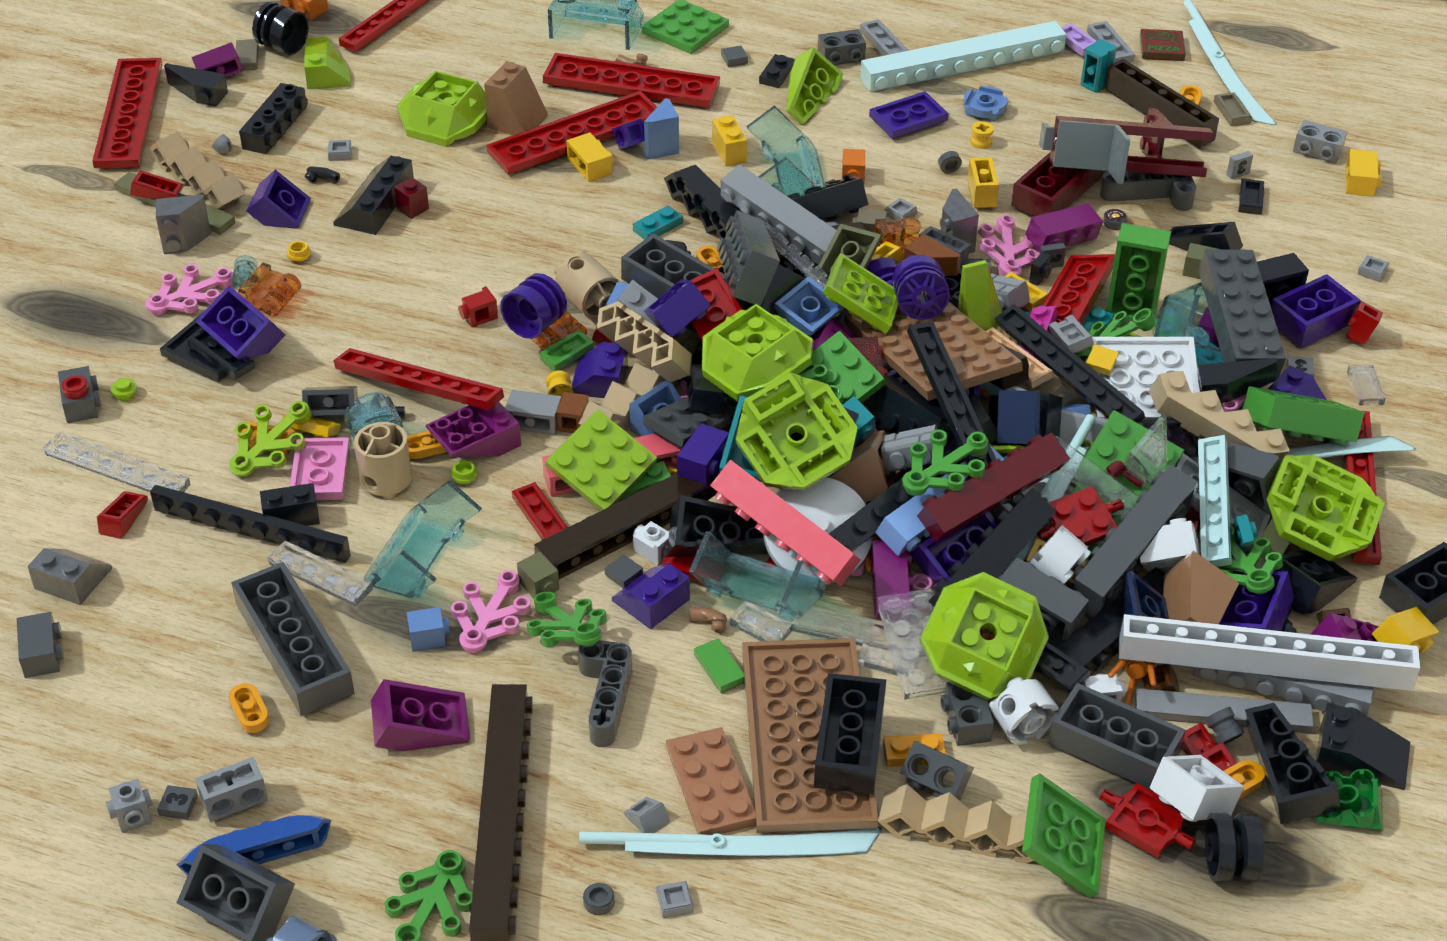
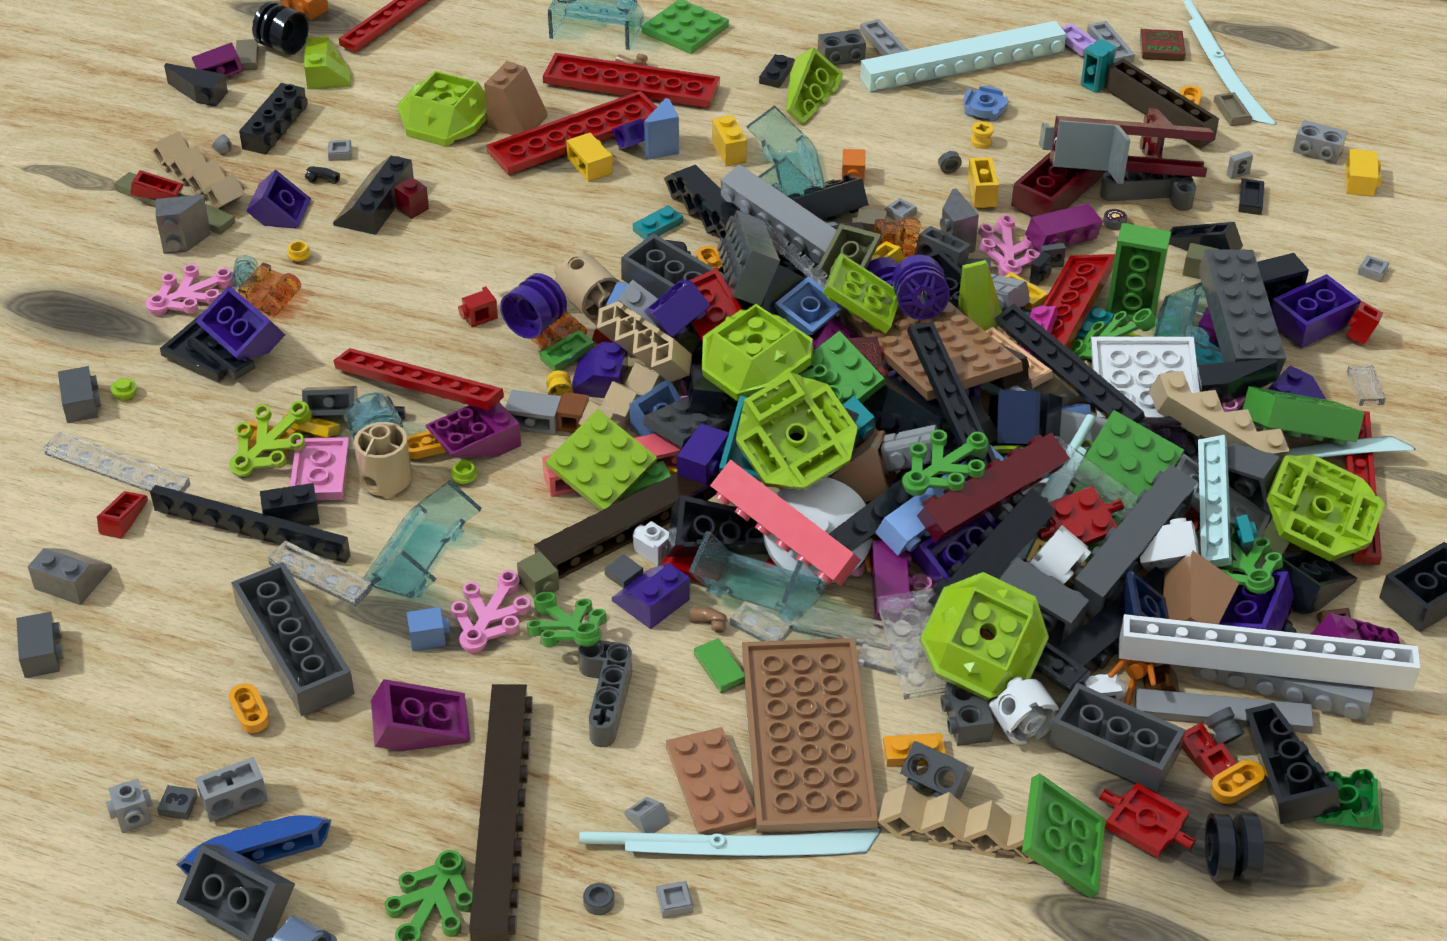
red tile [61,375,89,399] -> none
red plate [92,58,163,169] -> none
red tile [512,482,567,540] -> none
dark grey tile [721,45,748,67] -> none
black brick [814,673,887,795] -> none
dark purple plate [869,91,949,139] -> none
dark orange slope [904,234,961,276] -> none
light grey plate [1049,315,1094,354] -> none
yellow tile [1086,344,1119,376] -> none
dark red hand [1106,461,1144,488] -> none
clear slope [1124,415,1168,488] -> none
white brick [1150,755,1244,822] -> none
light grey tile [1286,356,1315,378] -> none
black slope [1315,703,1410,790] -> none
yellow brick [1372,607,1439,653] -> none

